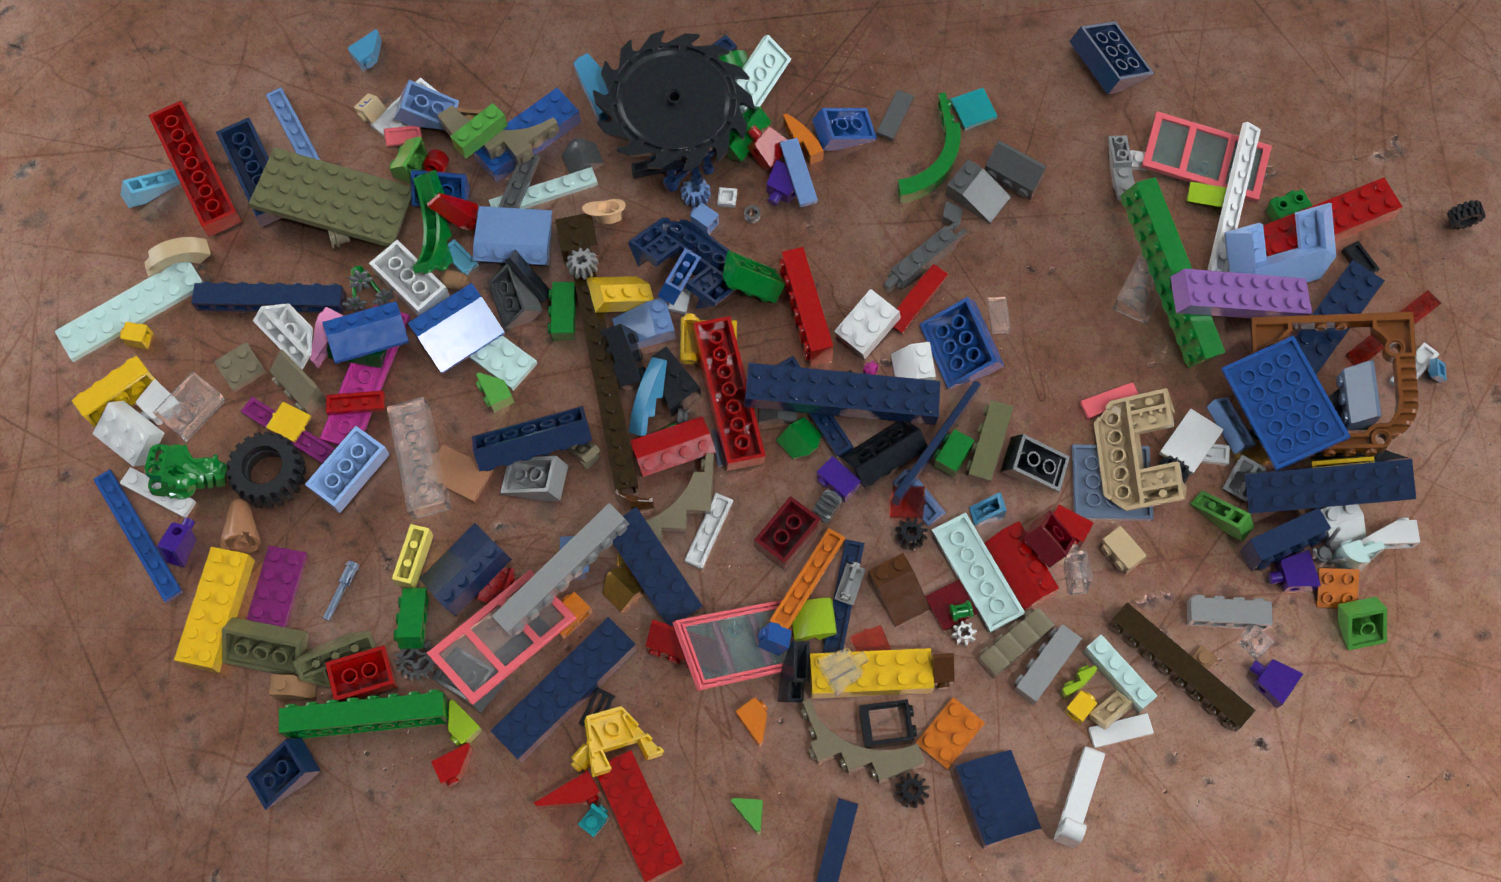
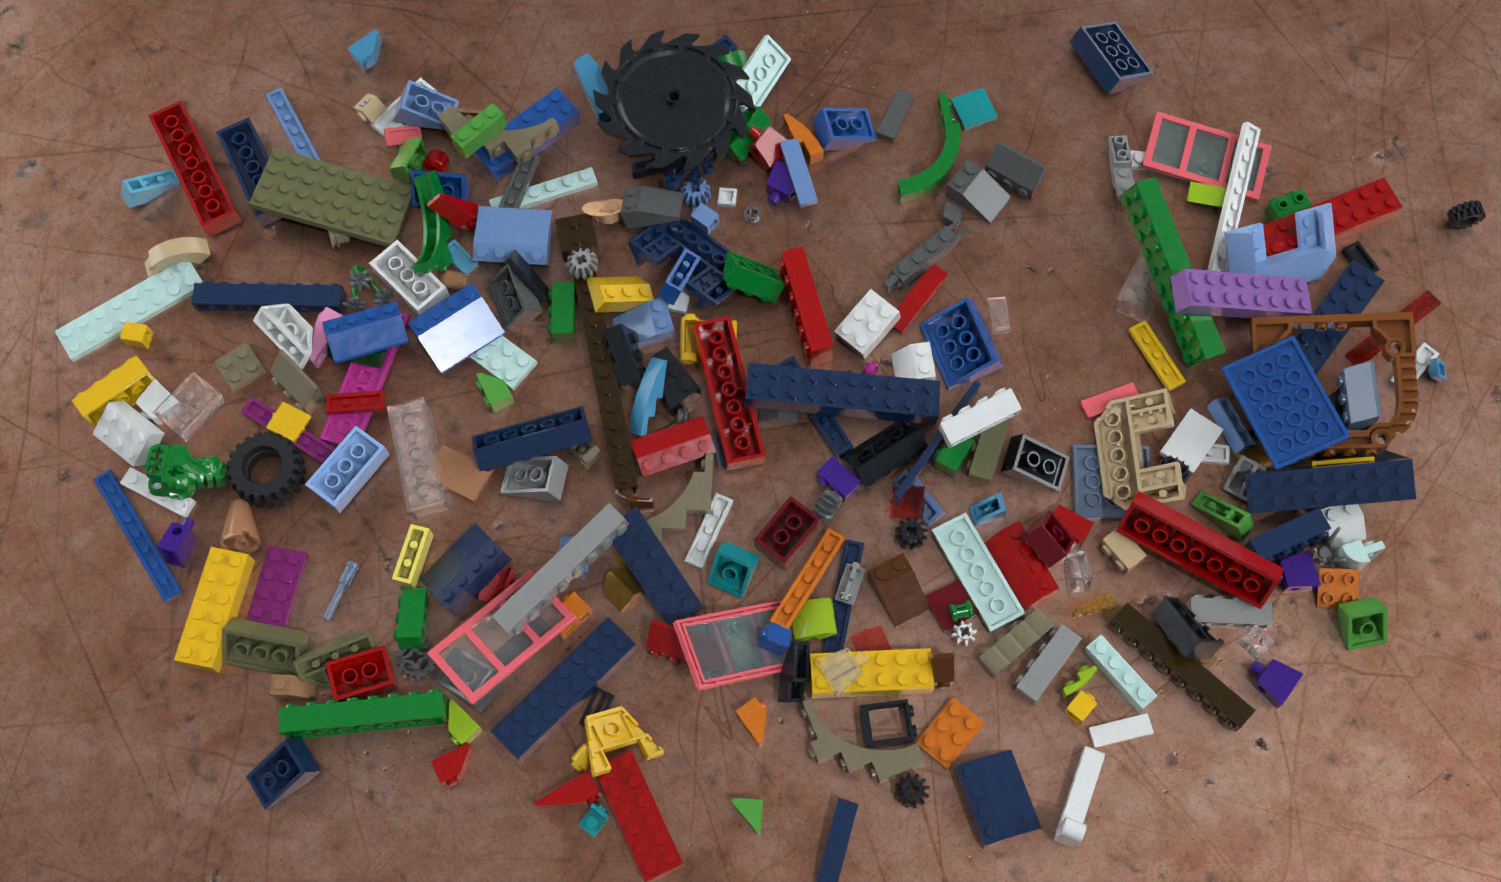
dark grey slope [562,138,604,174] -> none
green slope [776,417,822,460] -> none
tan plate [1089,690,1133,730] -> none
white slope [1361,518,1420,549] -> none
none -> dark grey slope [620,186,684,230]
none -> teal slope [706,541,761,598]
none -> white brick [938,388,1022,448]
none -> clear yellow slope [1072,592,1117,618]
none -> red brick [1116,491,1284,609]
none -> yellow plate [1128,320,1186,392]
none -> black wedge [1151,597,1225,659]

